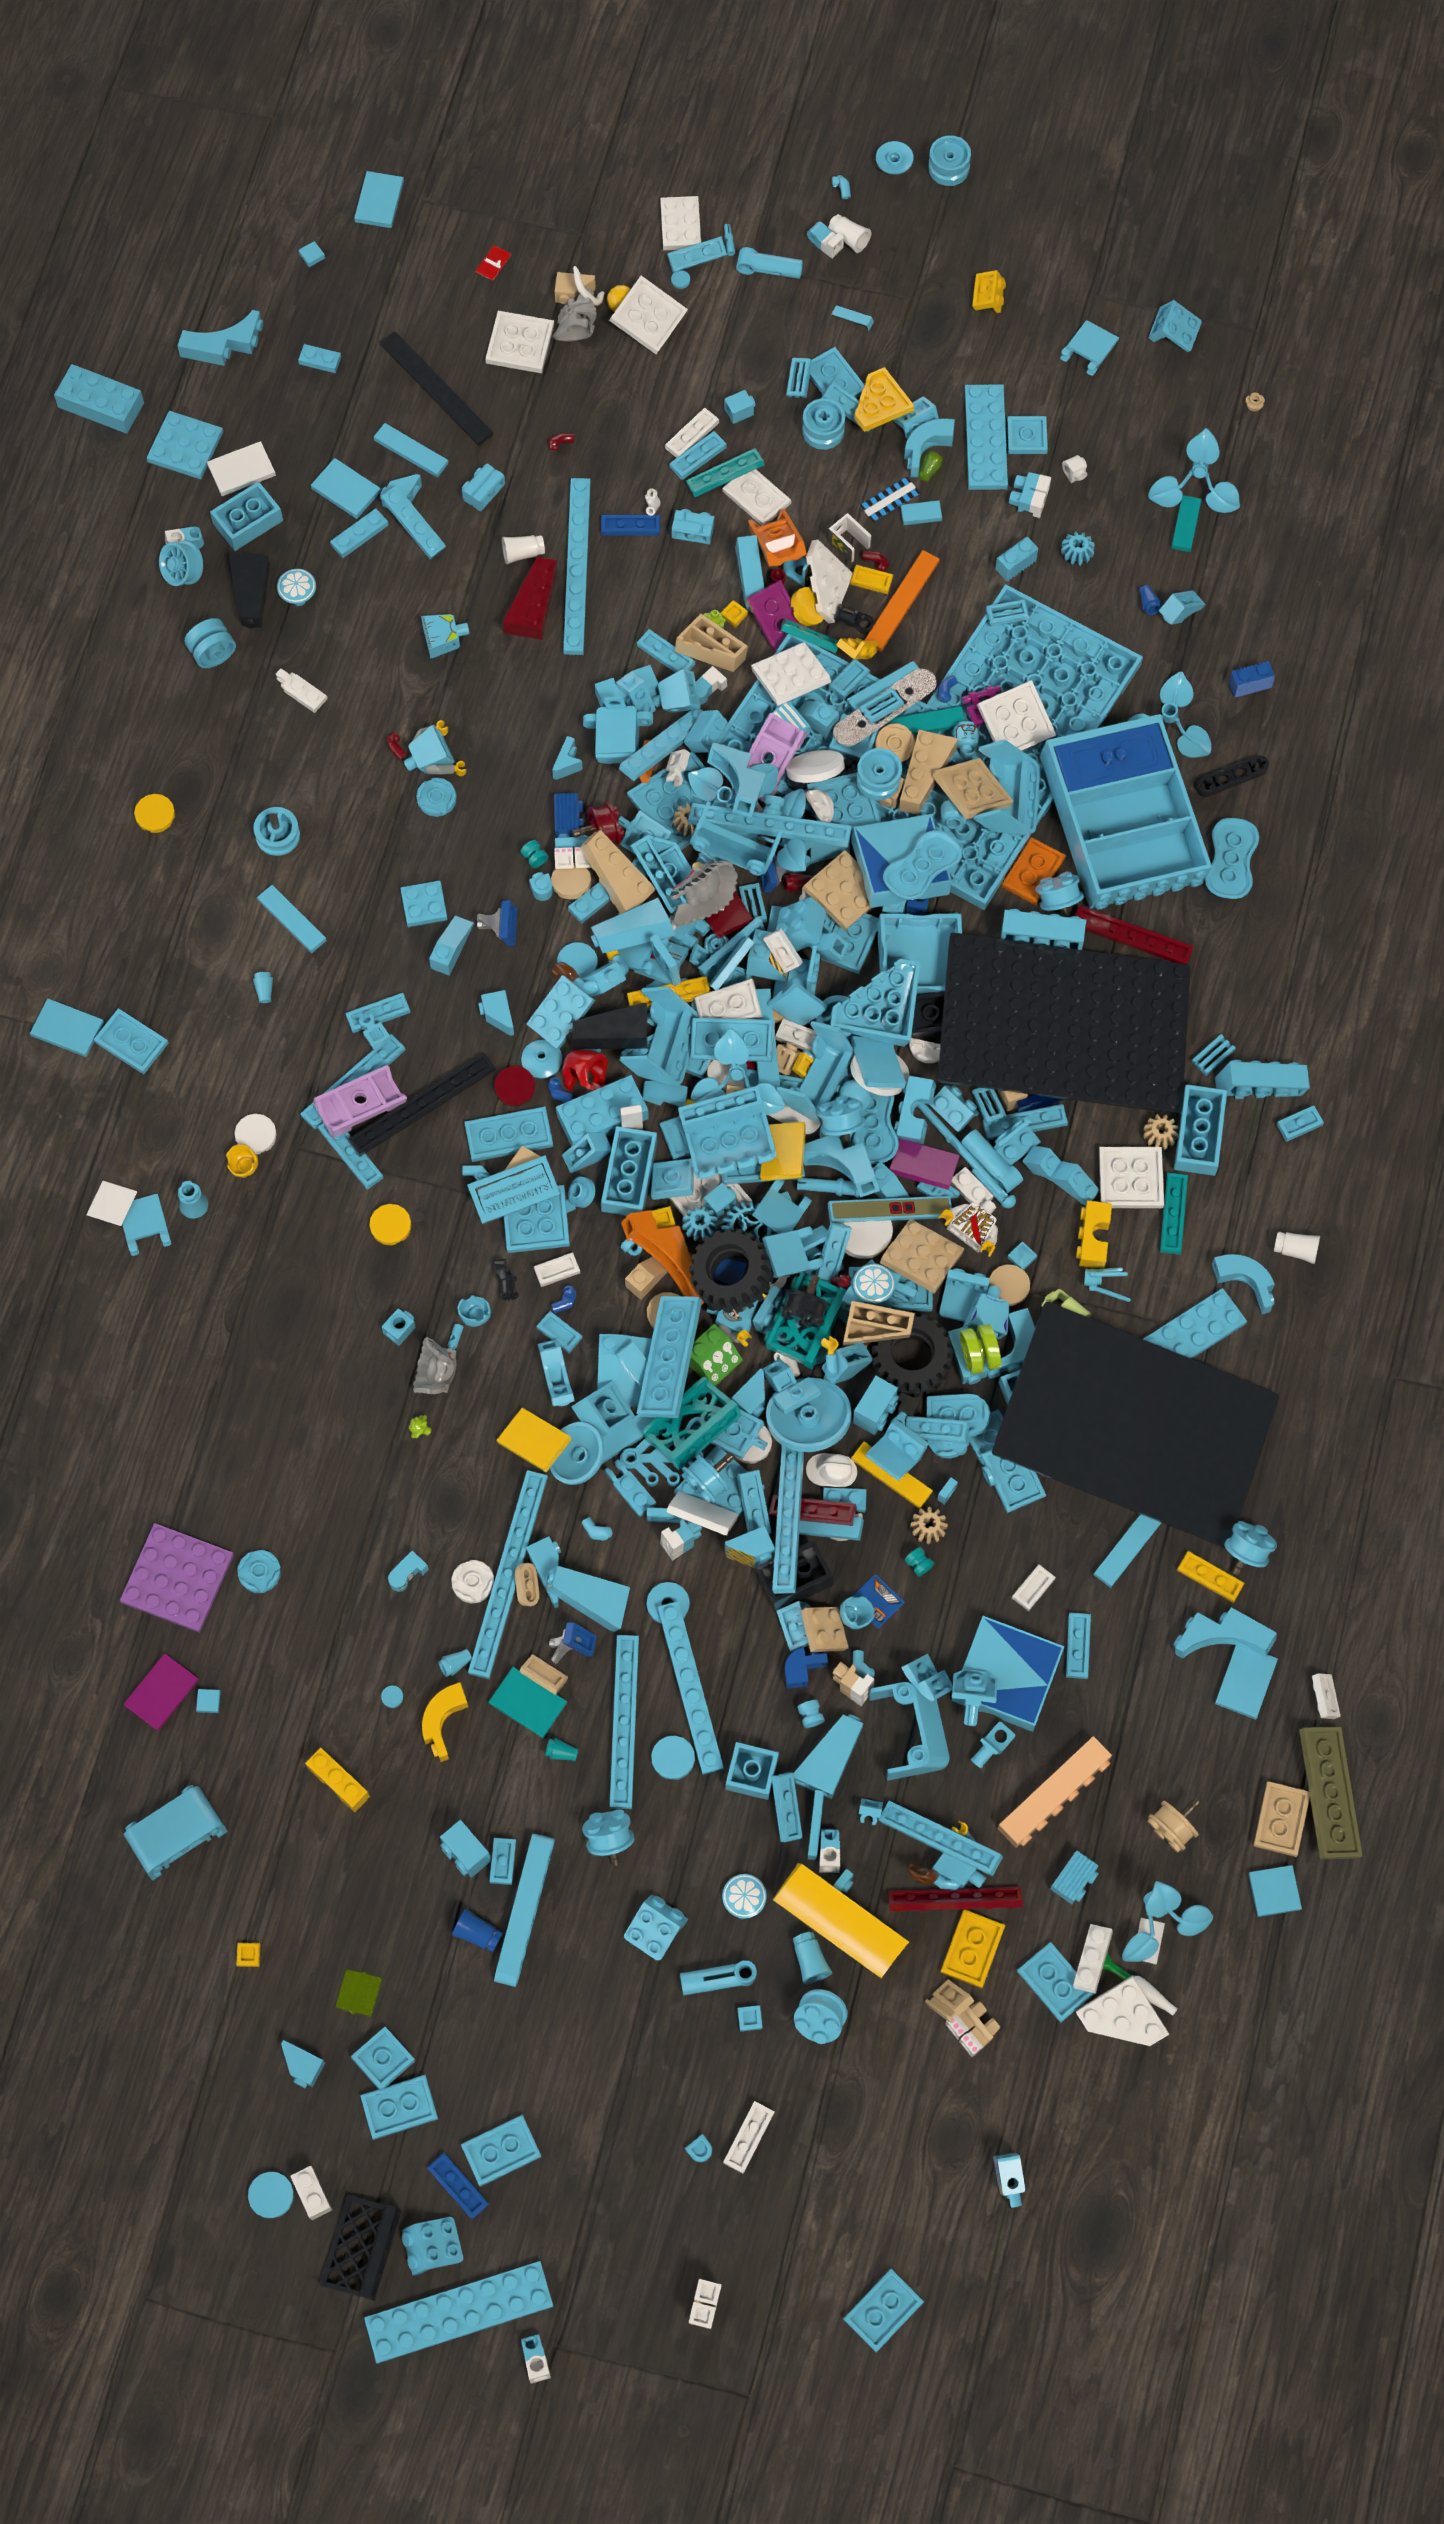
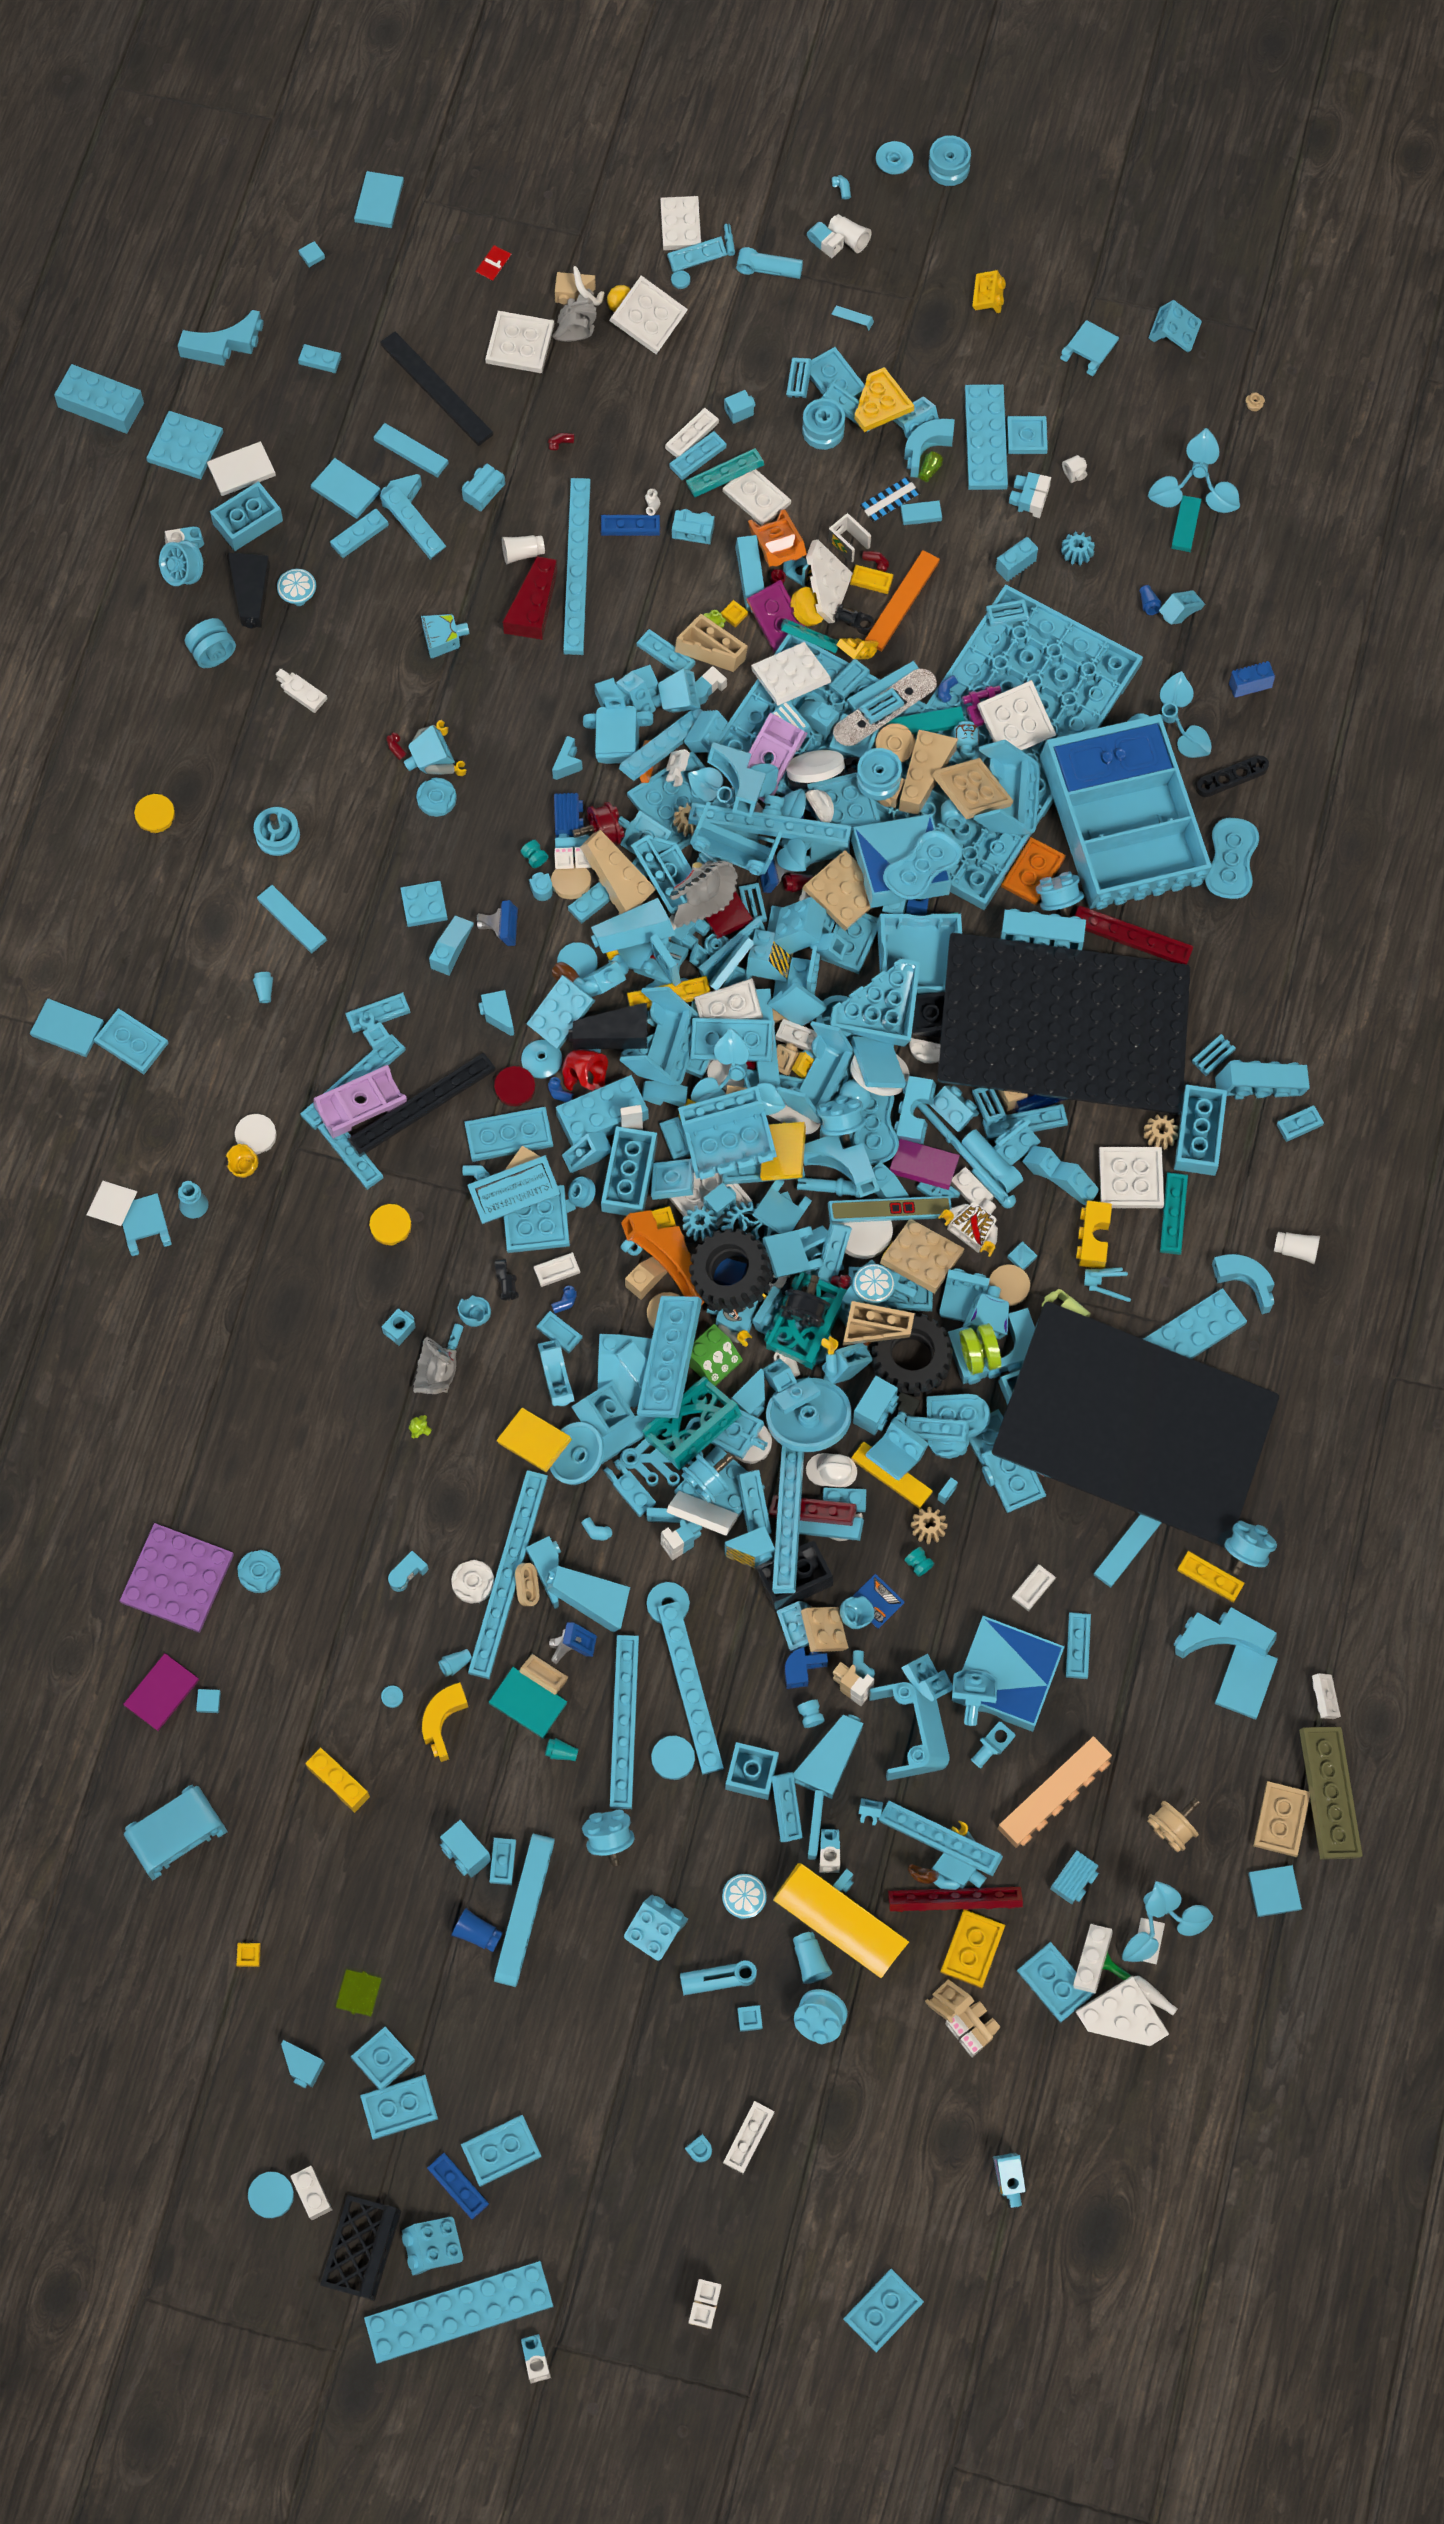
white plate [763,928,803,973] -> none

